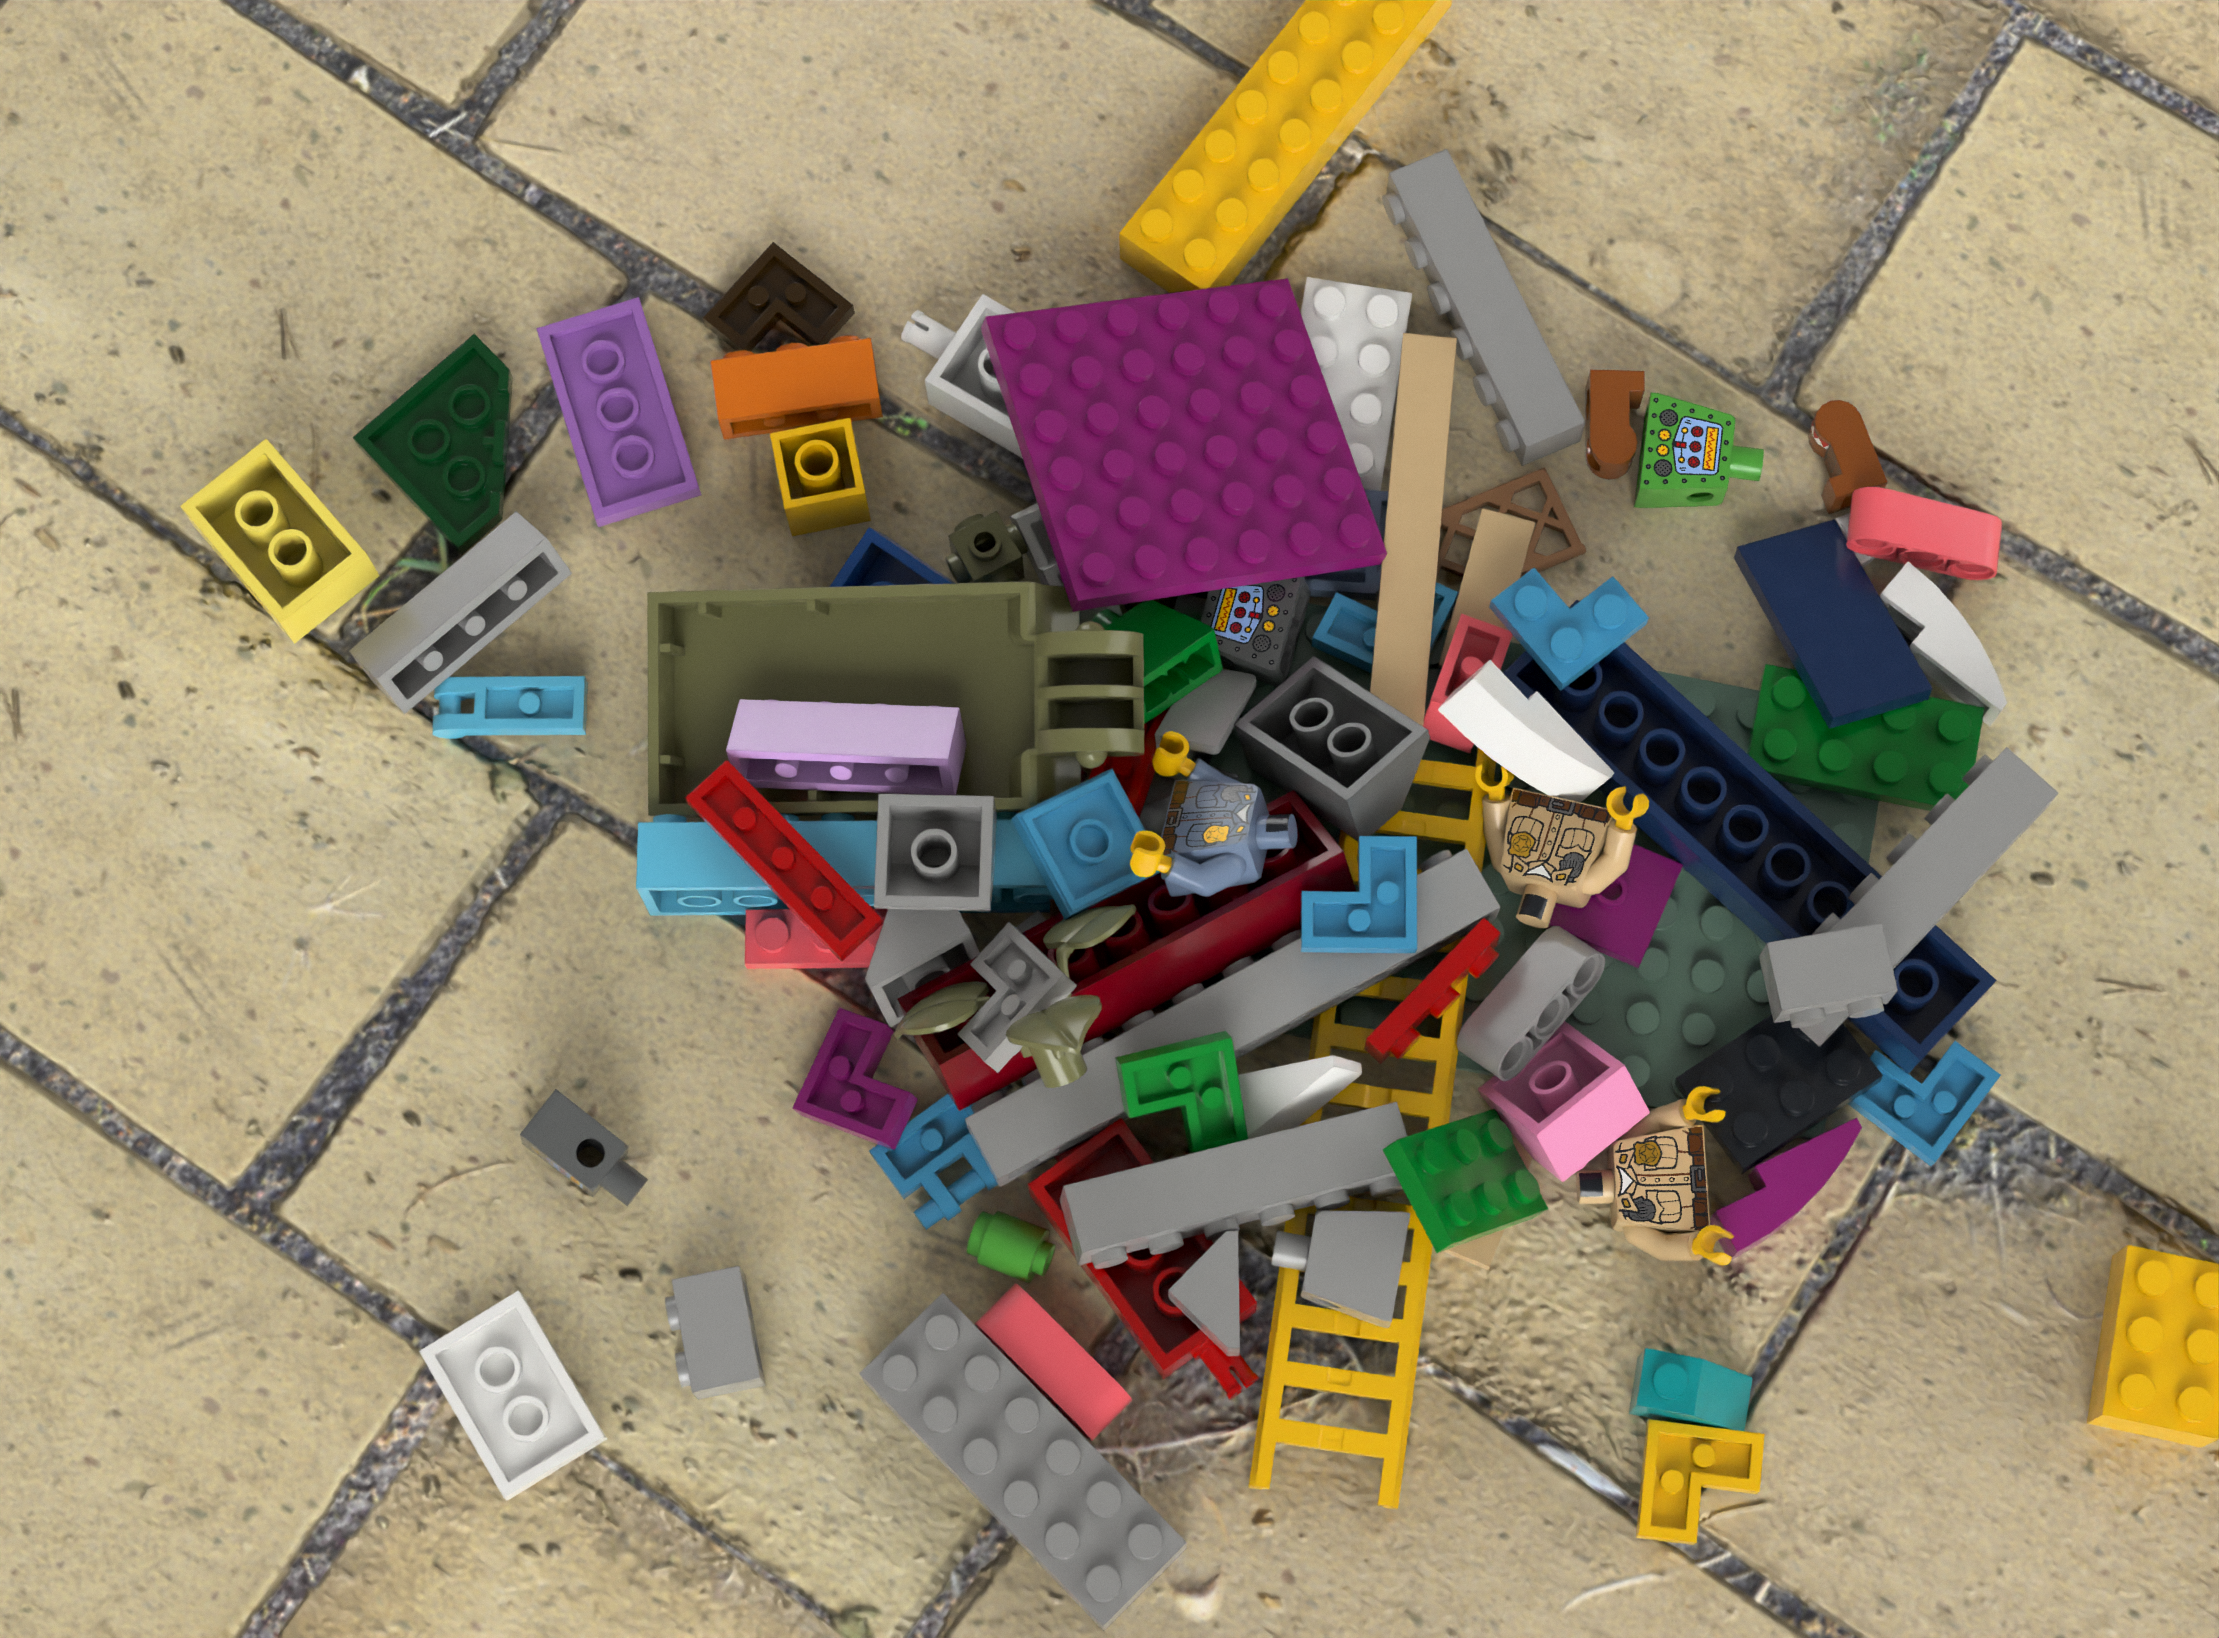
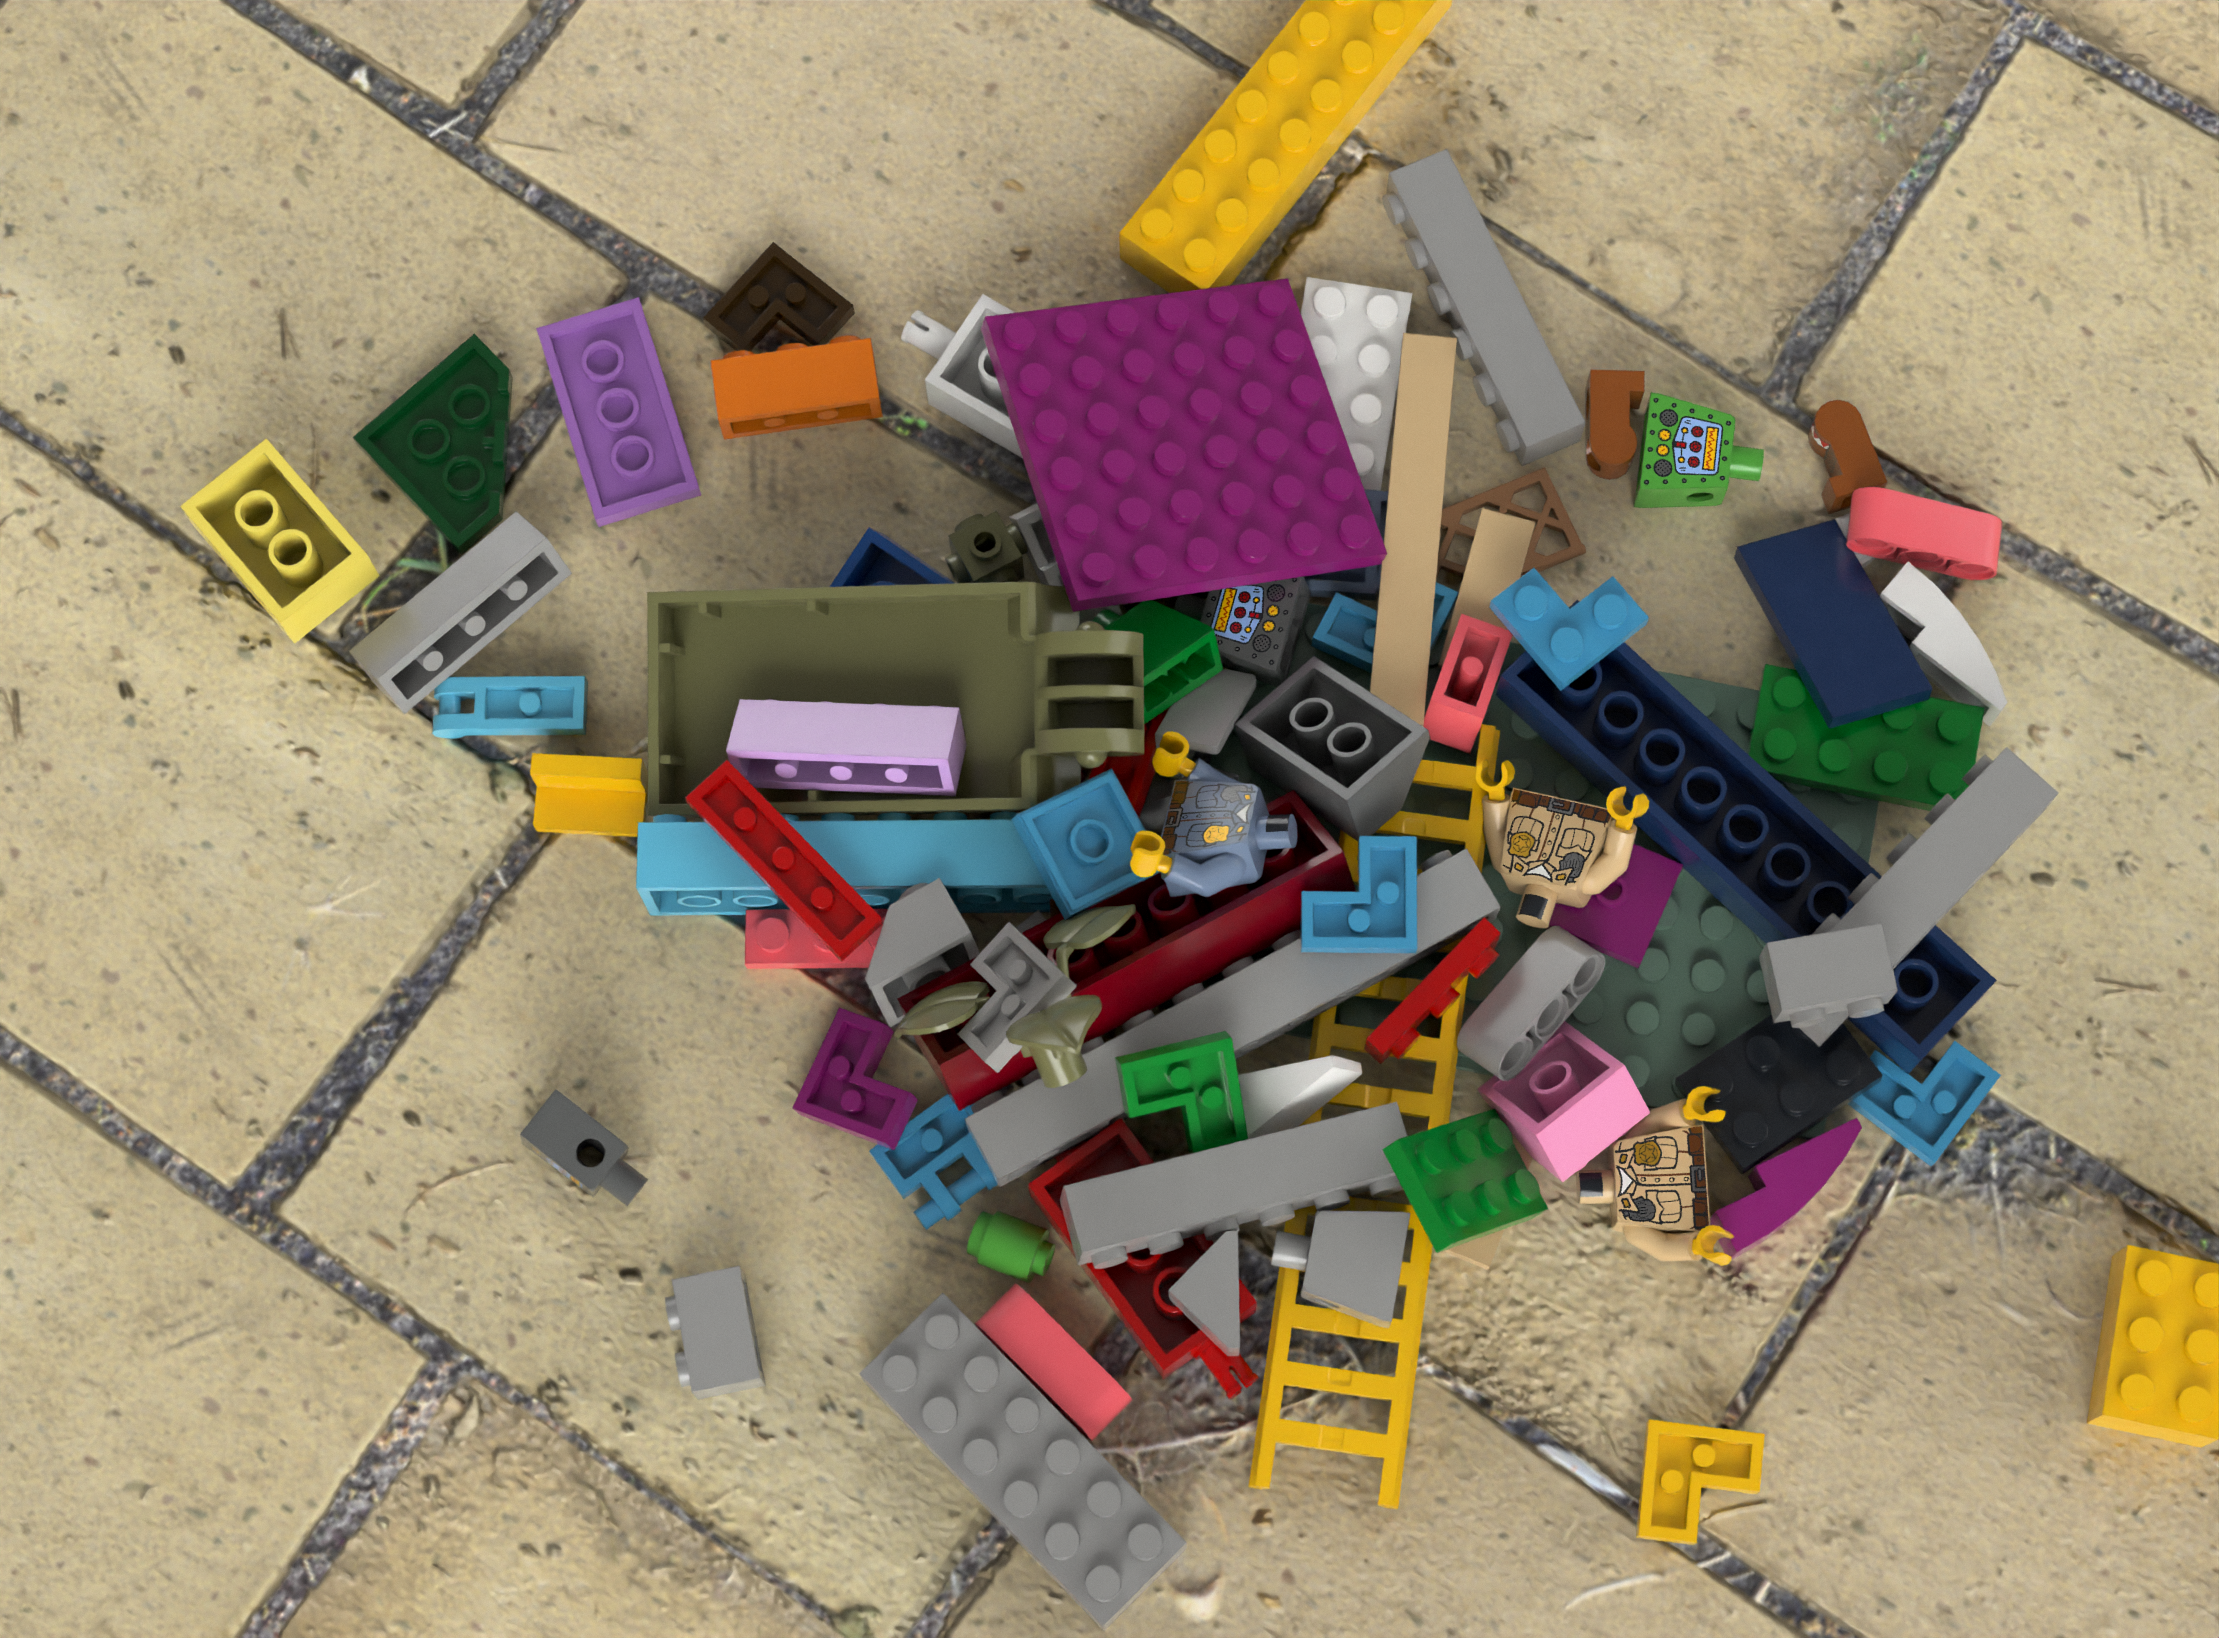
white plate [419,1290,607,1501] -> none
yellow head [770,418,871,536] -> none
light grey slope [874,794,997,911] -> none
white slope [1438,660,1614,802] -> none
teal slope [1629,1348,1752,1431] -> none
none -> yellow panel [530,753,648,837]

